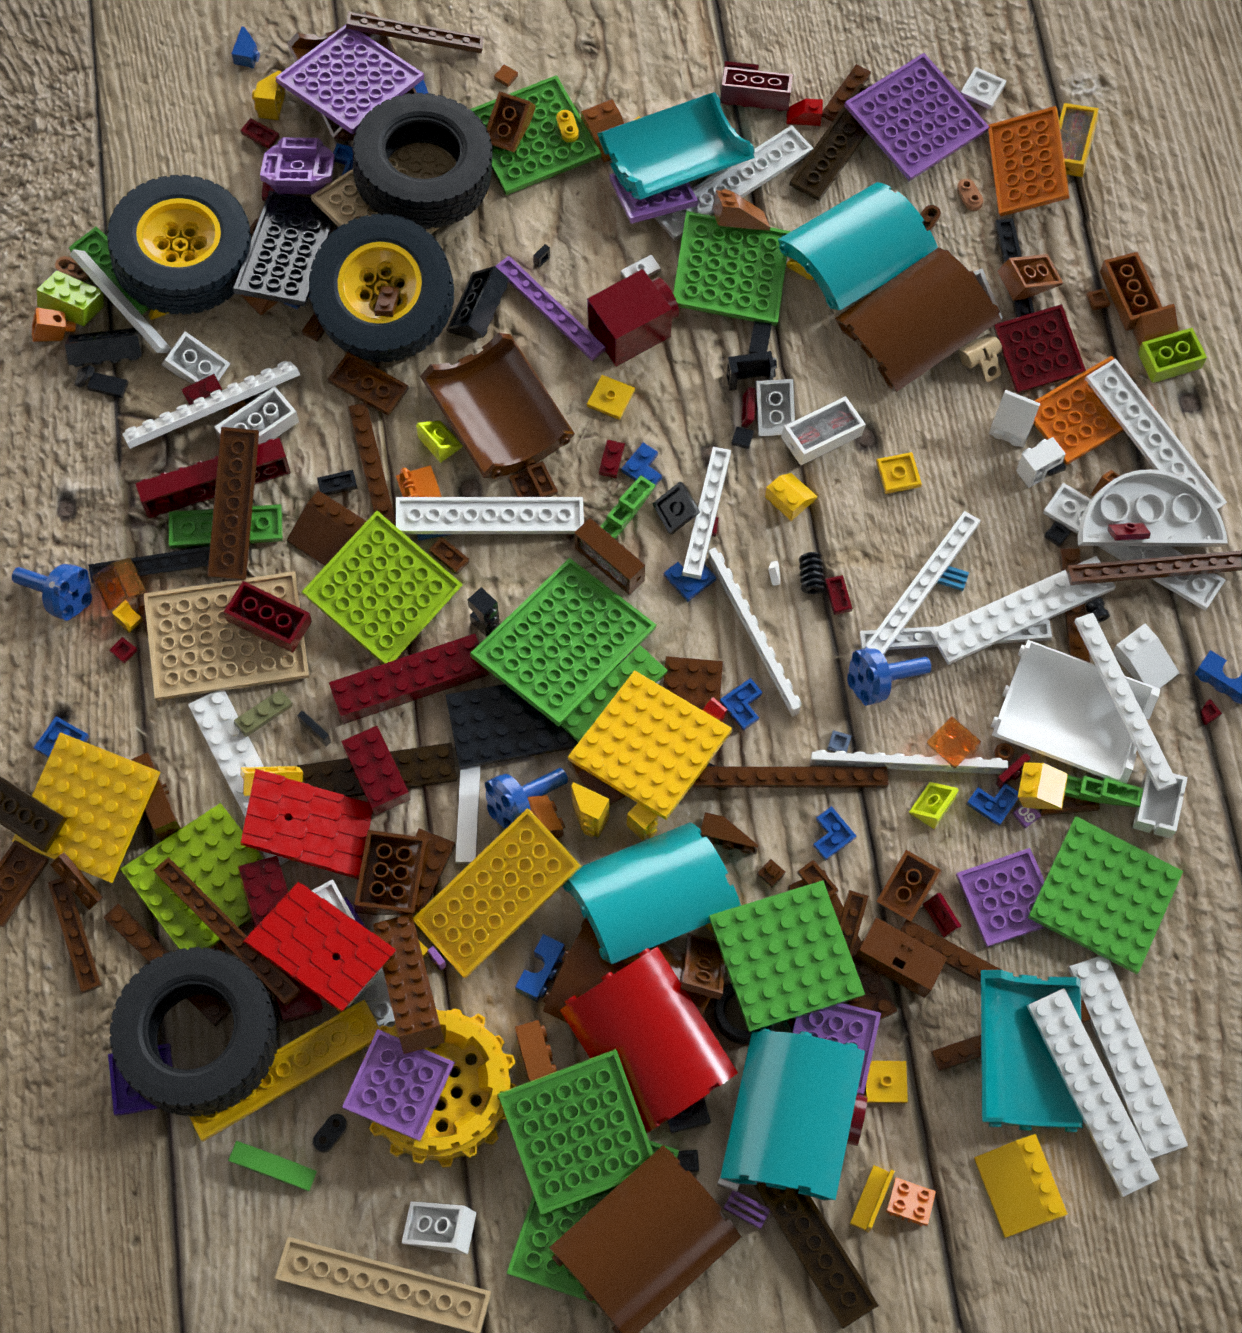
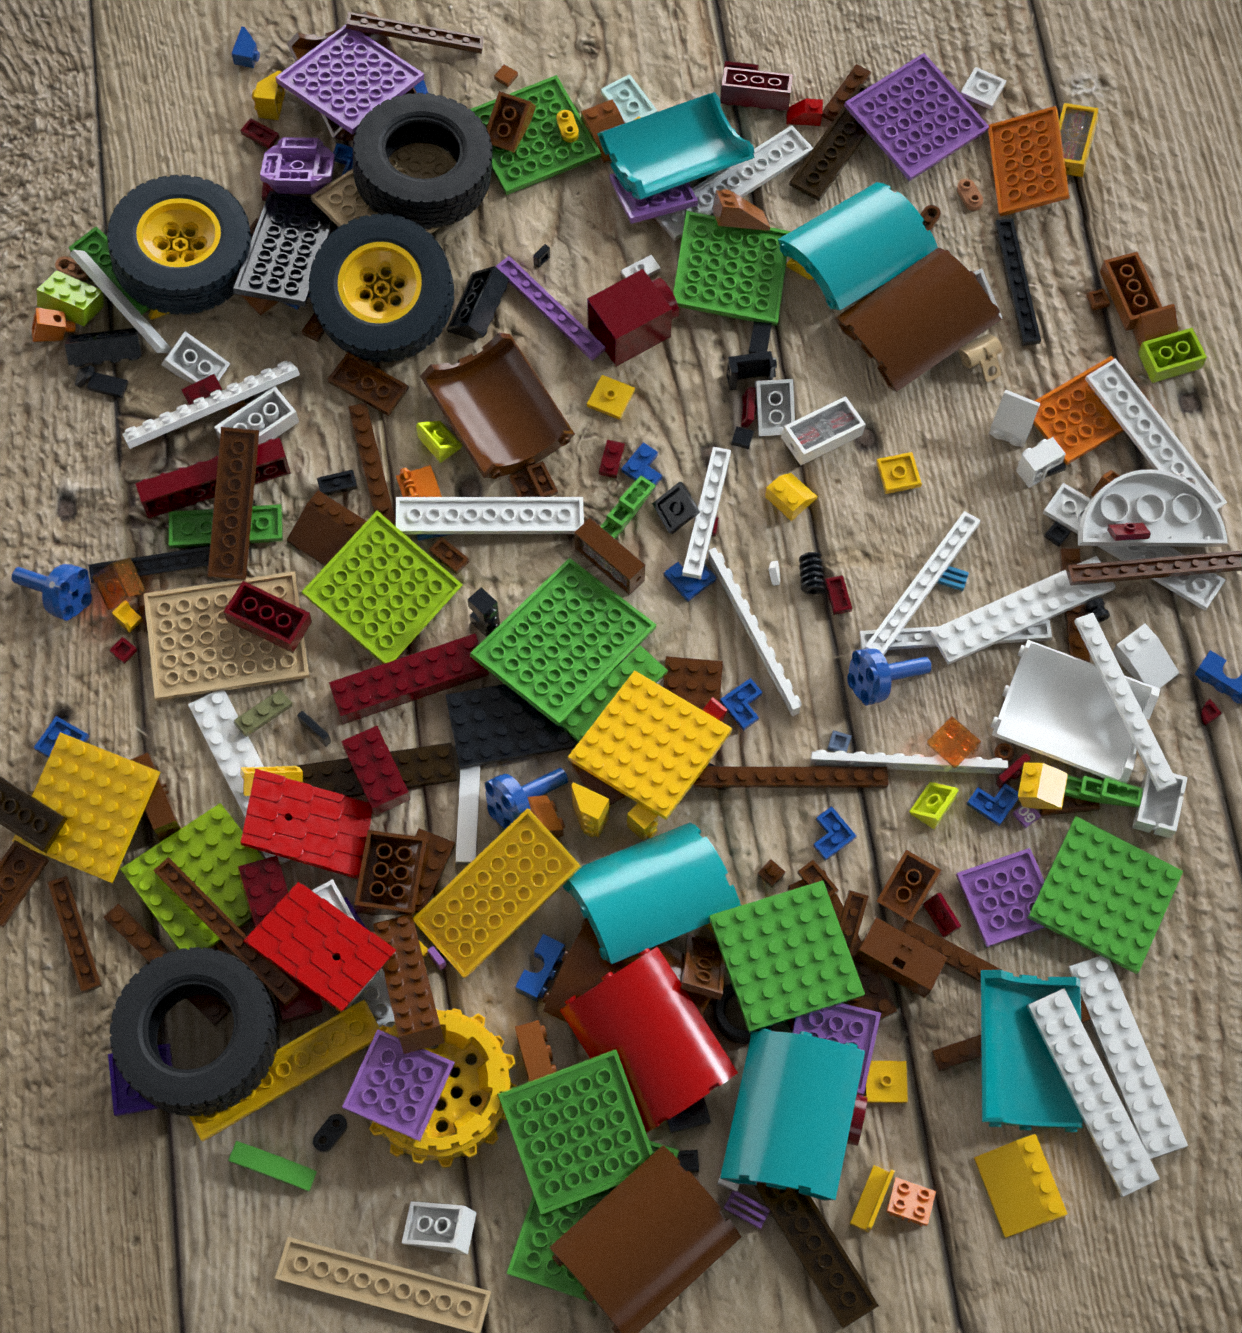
reddish brown plate [50,852,103,910] -> none
reddish brown plate [374,286,400,317] -> none
reddish brown slope [700,812,758,854] -> none
dark red plate [993,304,1086,394] -> none
dark orange slope [997,254,1063,300] -> none
none -> light aqua plate [601,74,657,123]

